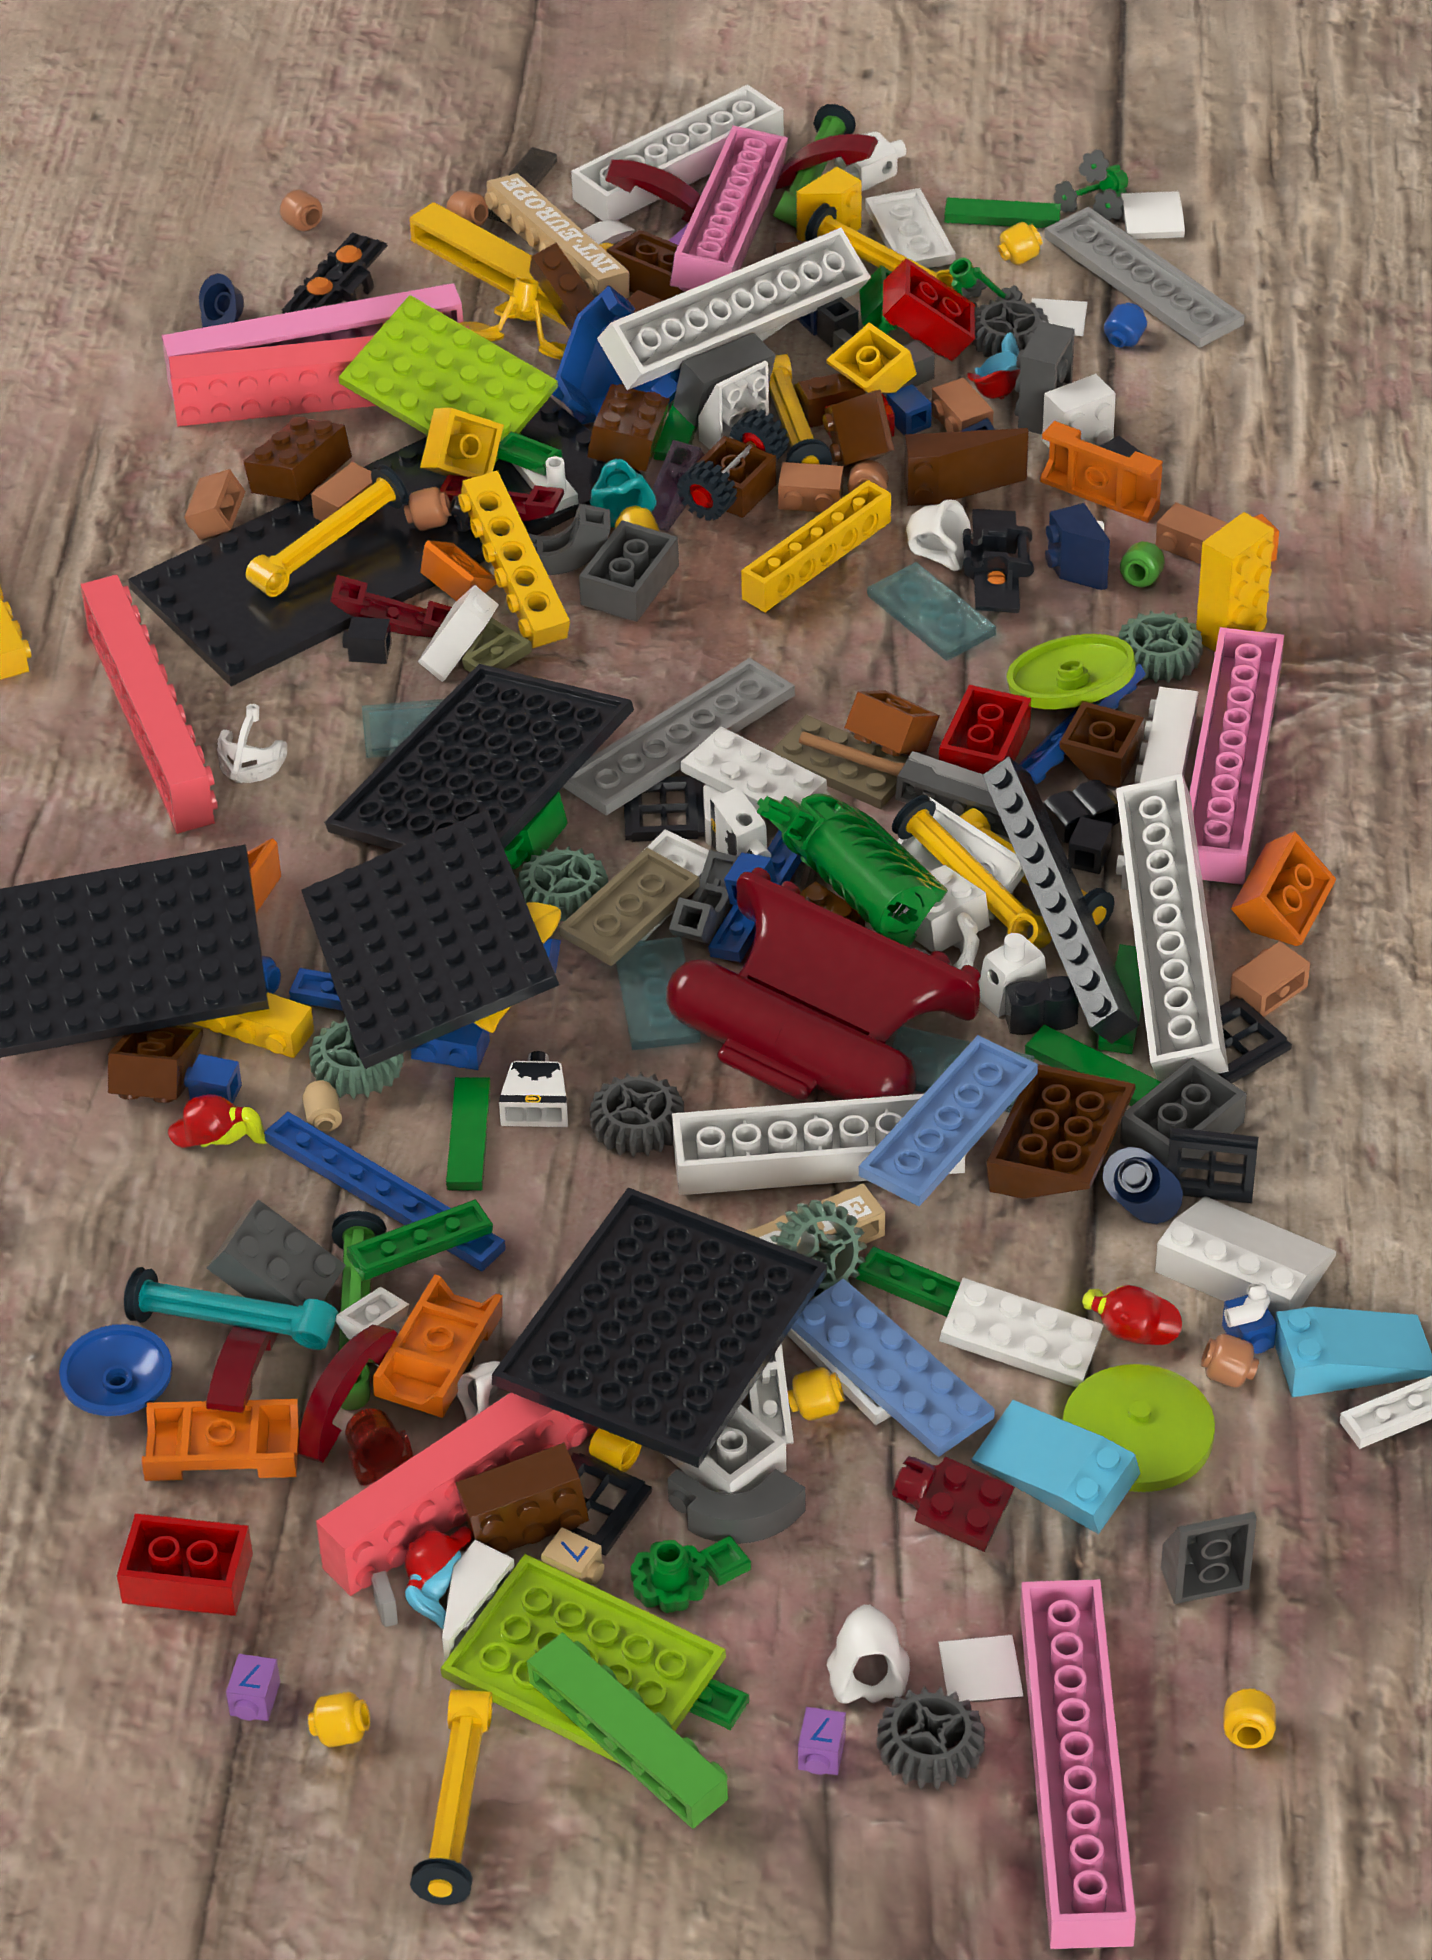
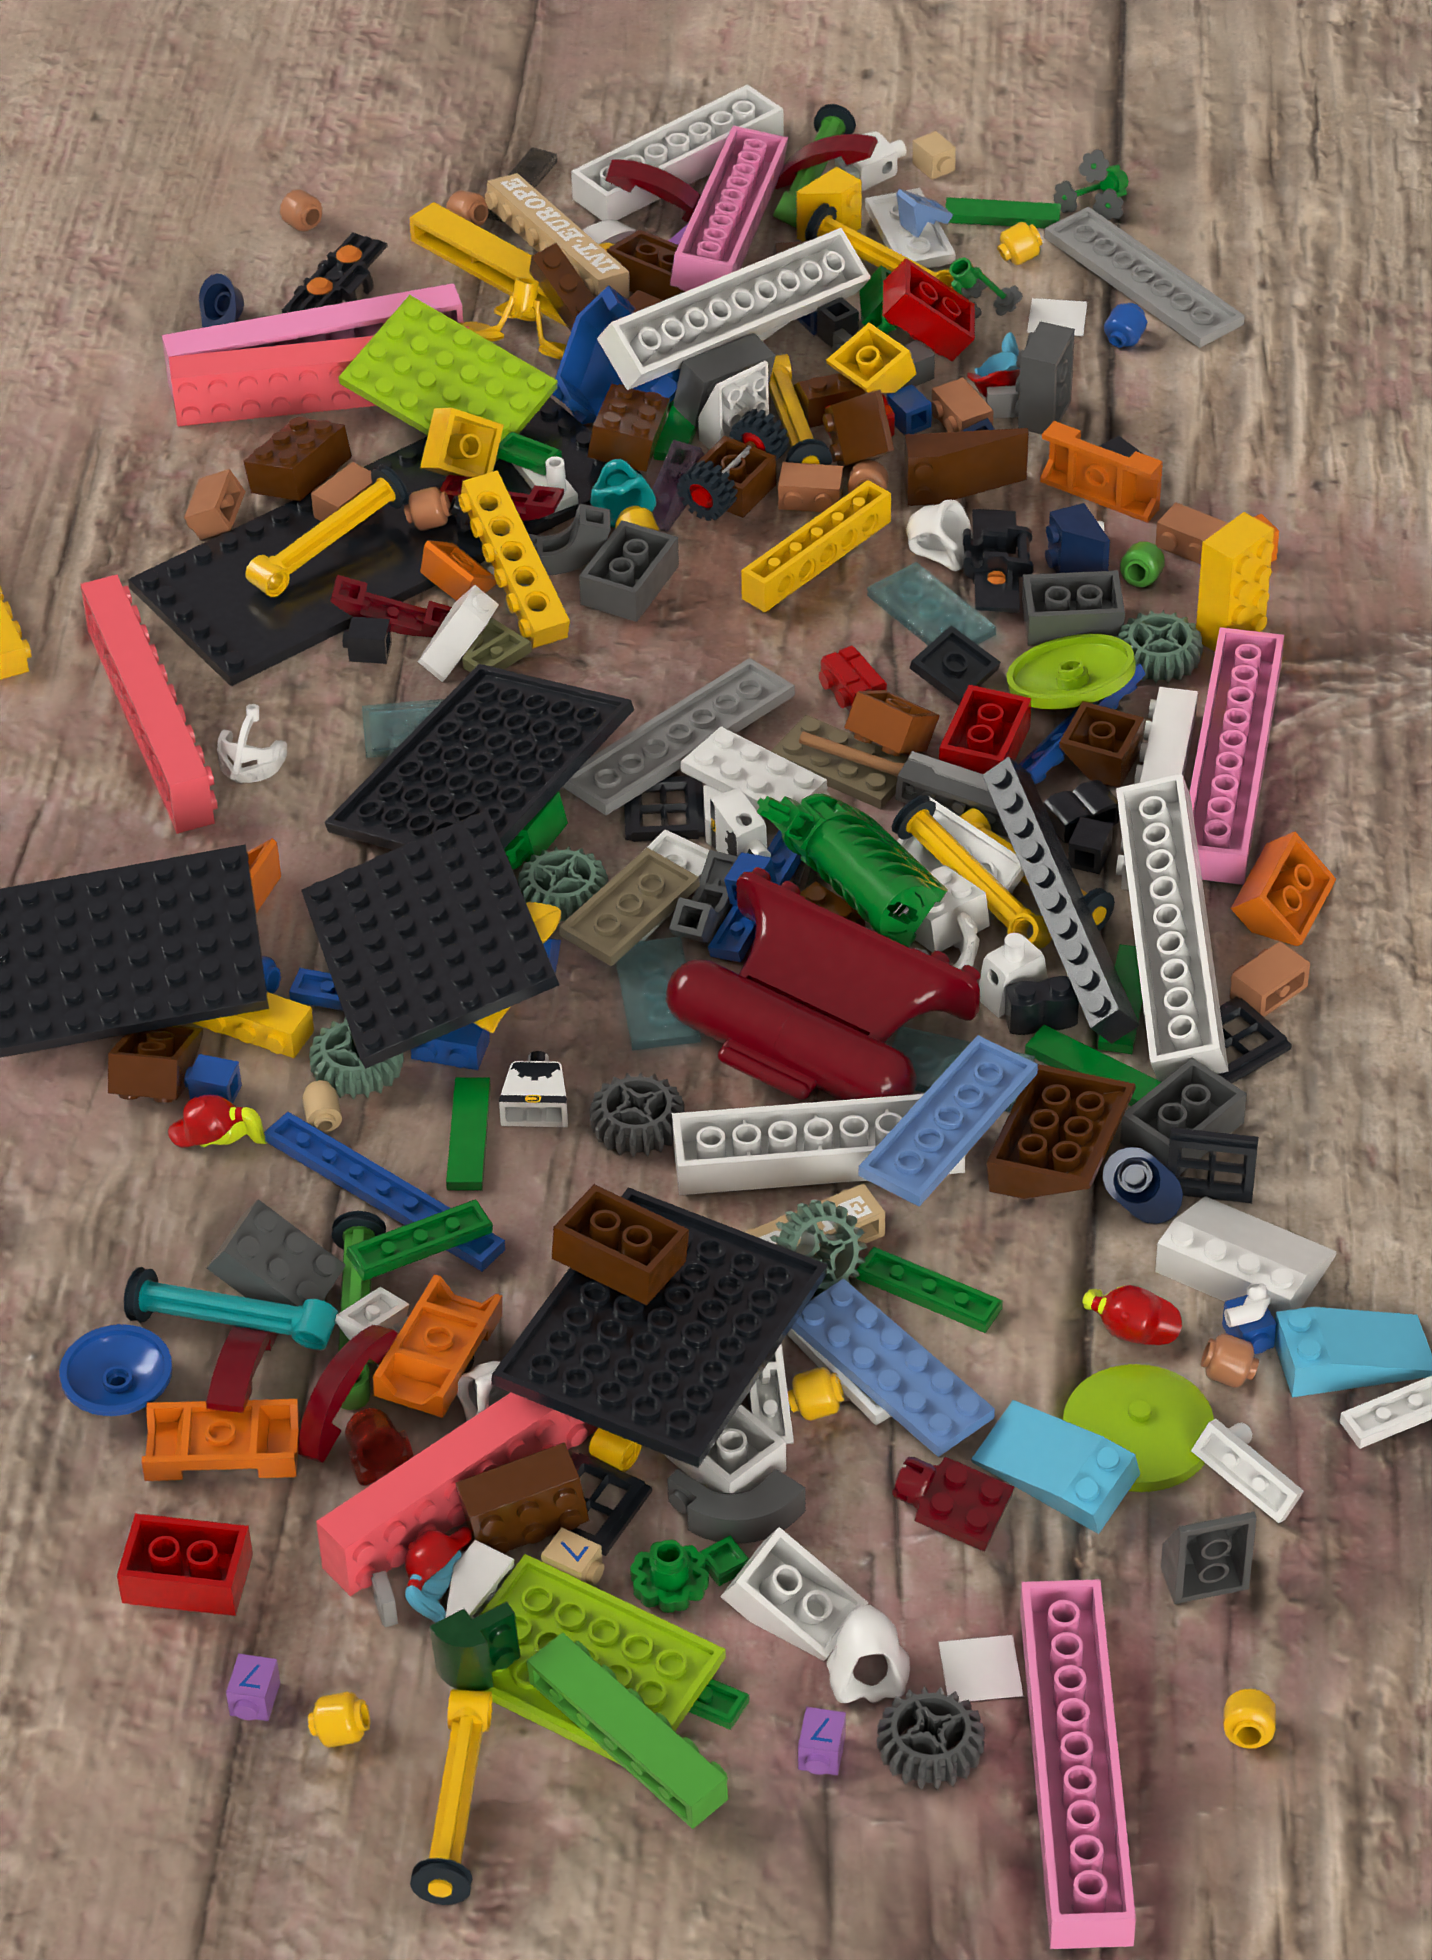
white plate [939,1278,1104,1387] -> none
dark grey gear [972,298,1049,357] -> none
white brick [1042,374,1116,447] -> none
white slope [1121,191,1185,239] -> none
none -> dark green brick [429,1602,521,1691]
none -> reddish brown brick [551,1184,689,1305]
none -> white slope [720,1527,869,1661]
none -> red brick [819,645,887,712]
none -> medium blue slope [897,189,953,238]
none -> black plate [909,625,1001,705]
none -> tan brick [912,131,956,180]
none -> light grey tile [986,386,1018,418]
none -> dark grey brick [1022,571,1125,645]
none -> white piece [1191,1419,1304,1523]

